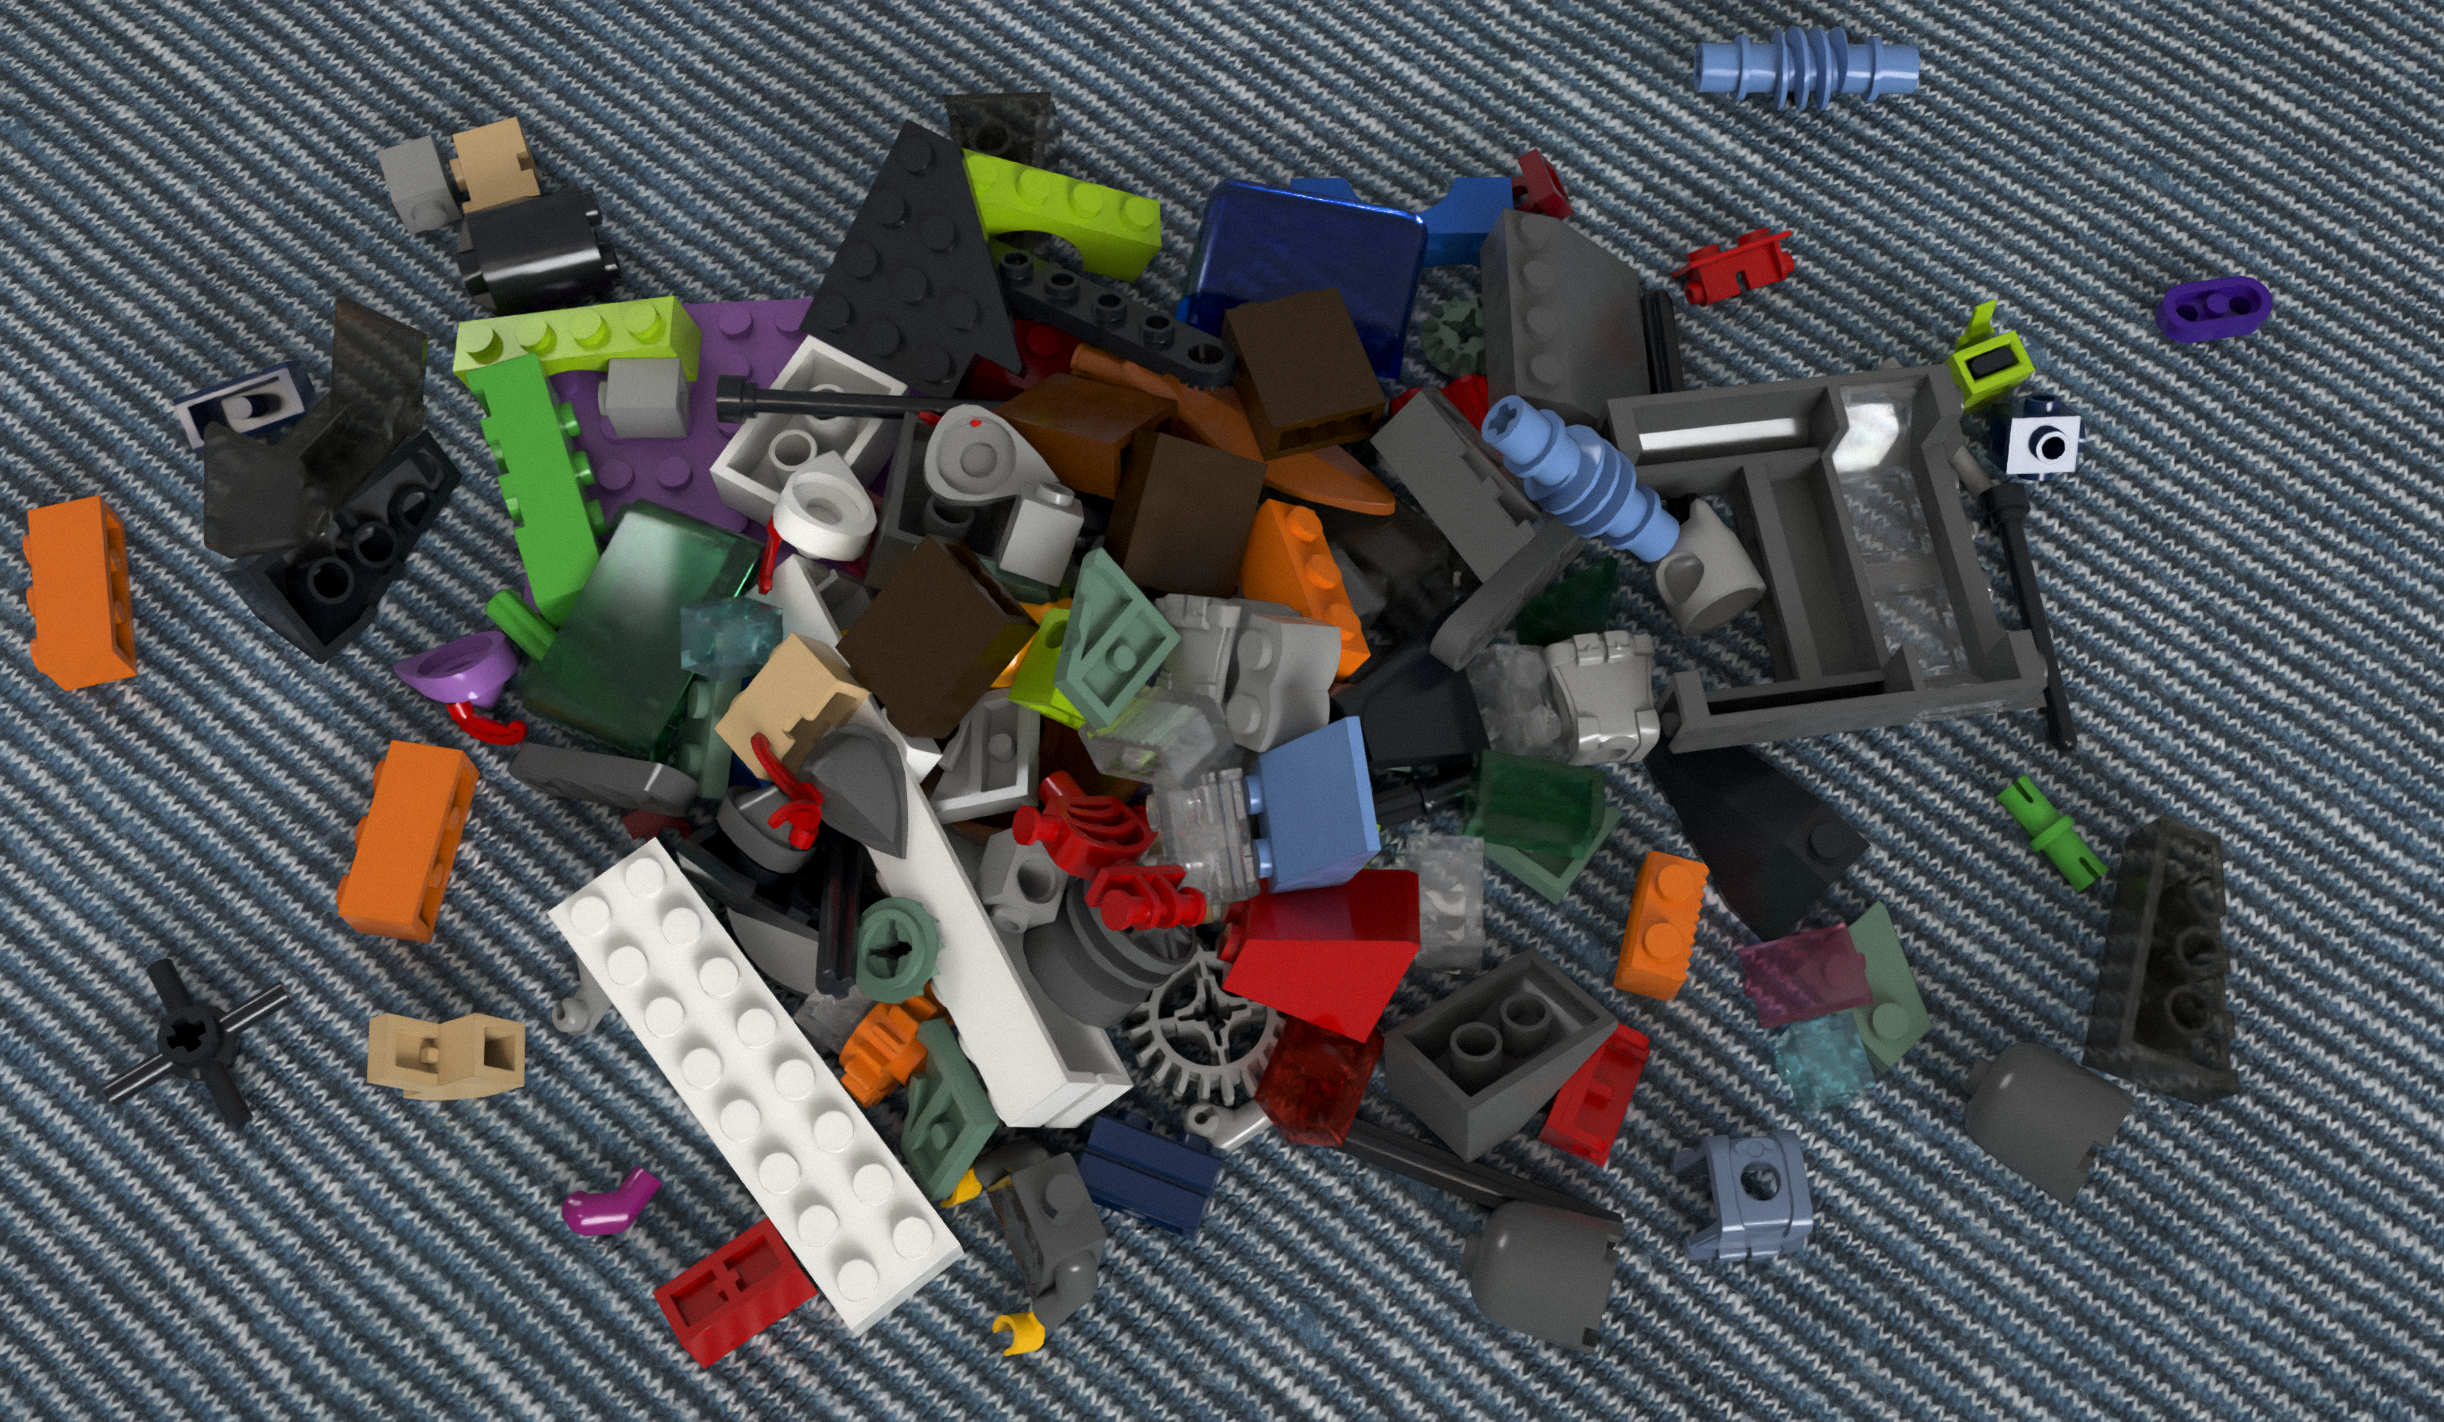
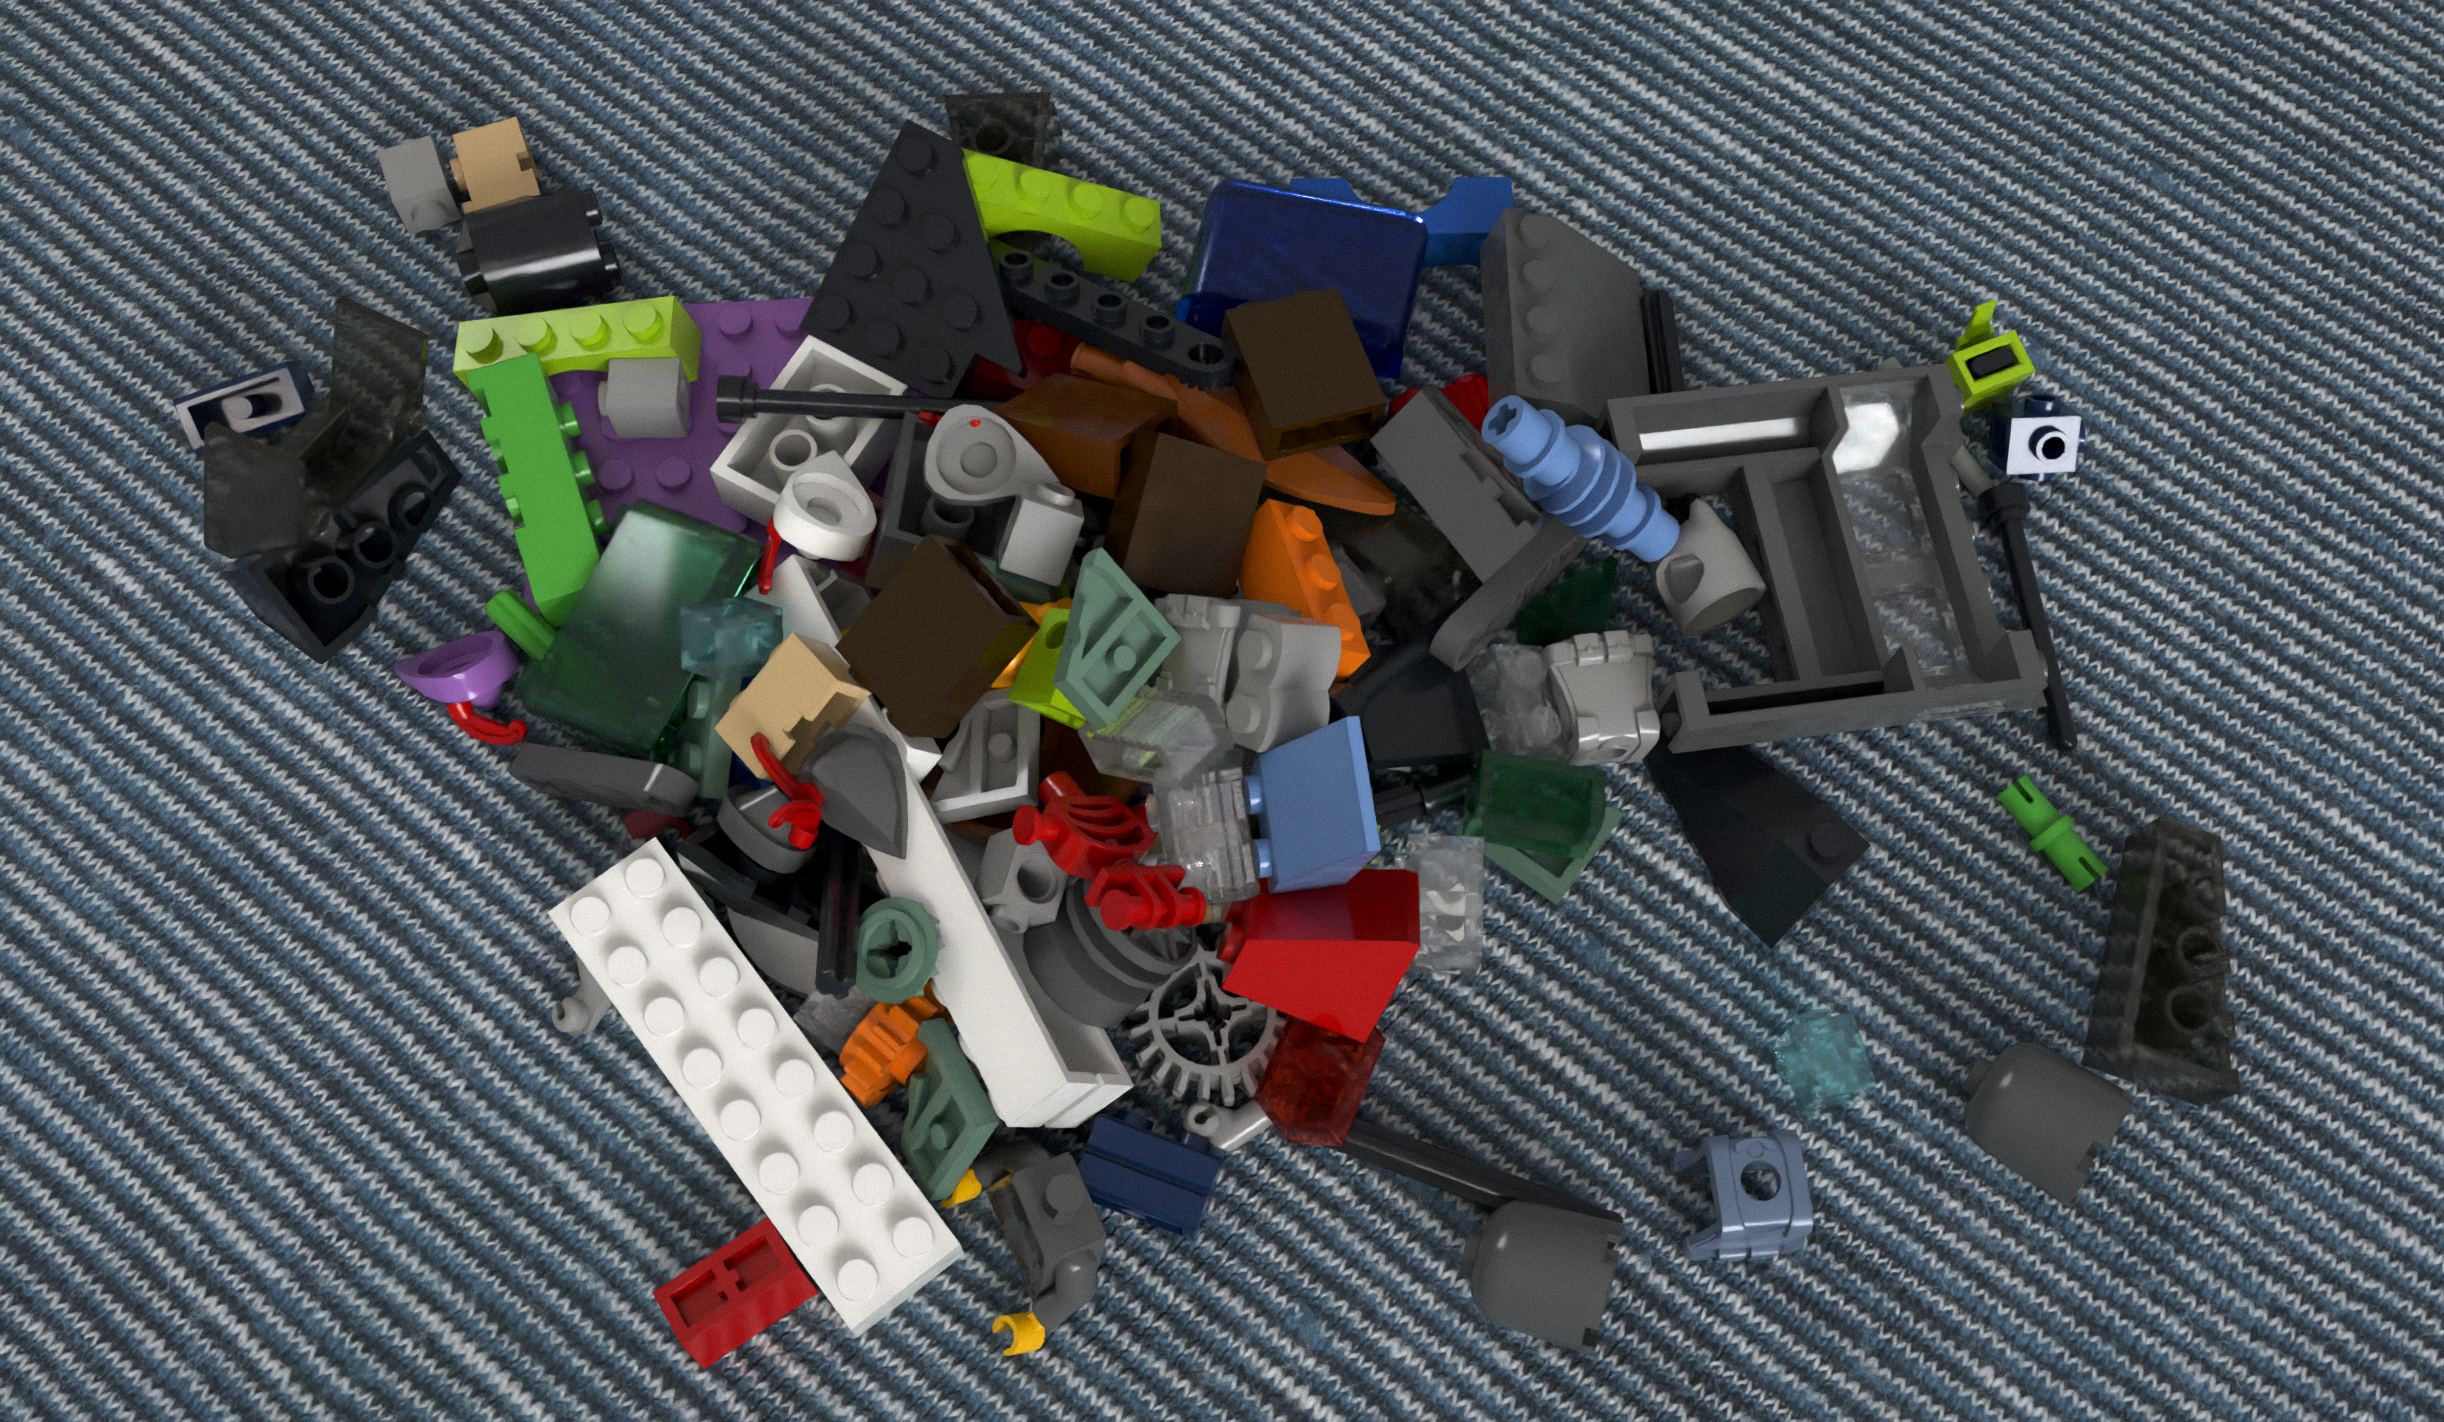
orange brick [22,495,138,691] -> none
black bar [102,958,294,1129] -> none
orange brick [336,740,480,944] -> none
tan brick [367,1013,525,1101] -> none
magenta arm [561,1165,662,1236] -> none
dark grey slope [1384,947,1618,1164] -> none
sand green gear [1420,295,1487,378] -> none
dark red tile [1511,148,1575,220] -> none
red hinge [1537,1023,1651,1168] -> none
orange brick [1613,851,1710,1002] -> none
red hinge [1671,227,1794,307] -> none
medium blue piece [1694,26,1920,111] -> none
clear pink piece [1738,923,1874,1029] -> none
sand green wing [1792,900,1933,1074] -> none
dark purple plate [2155,276,2273,343] -> none

